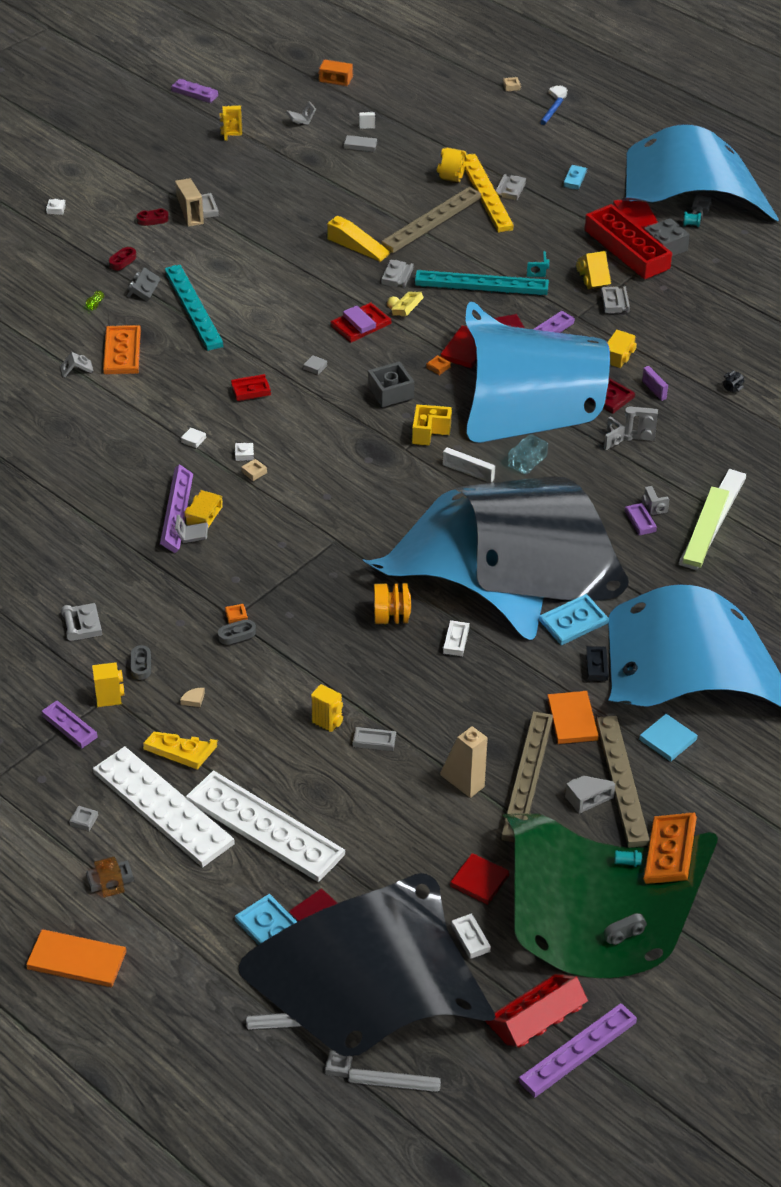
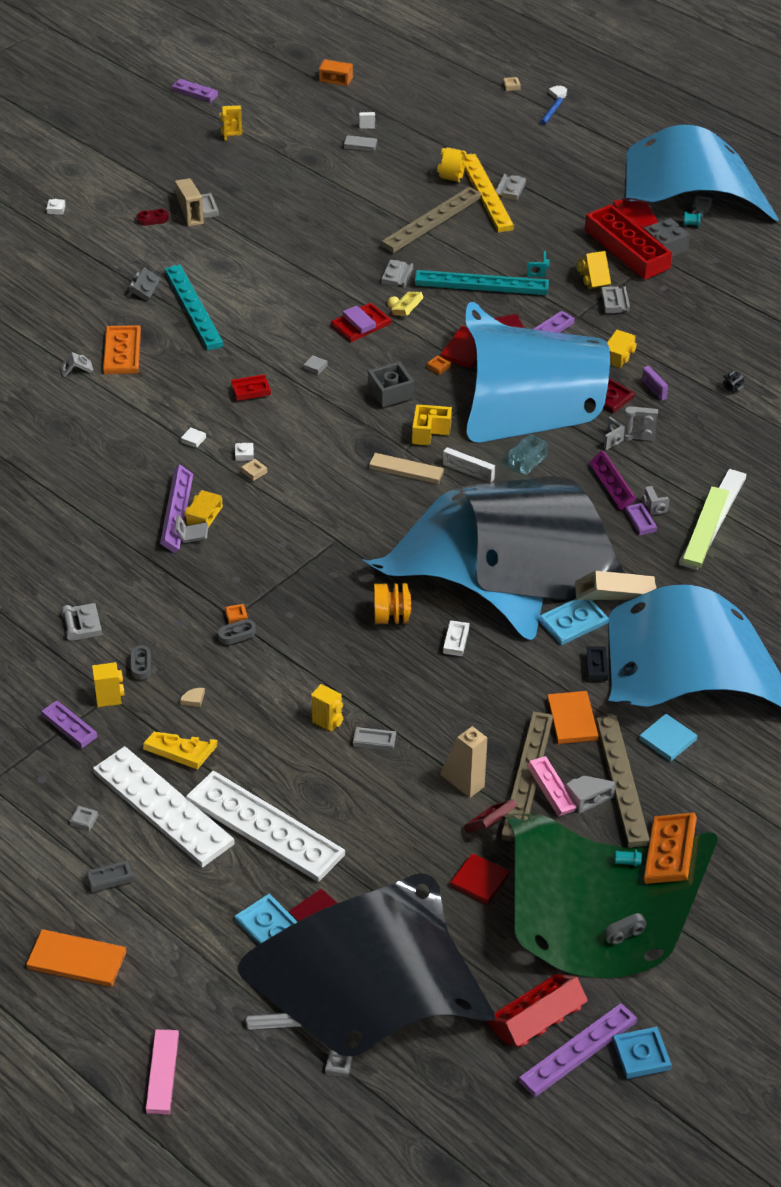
clear neon green pin [86,290,105,310] -> none
clear orange bracket [94,857,125,897] -> none
dark red plate [109,247,137,271] -> none
light grey bracket [286,101,316,125] -> none
yellow slope [327,216,390,262] -> none
light grey axle [349,1068,441,1092] -> none
white plate [451,913,491,959] -> none
medium azure plate [563,165,587,190] -> none
none -> bright pink tile [146,1030,179,1115]
none -> tan tile [369,453,444,484]
none -> dark red tile [464,799,517,833]
none -> bright pink plate [527,756,577,817]
none -> tan slope [575,571,656,600]
none -> magenta plate [589,450,637,511]
none -> dark azure plate [613,1027,672,1079]

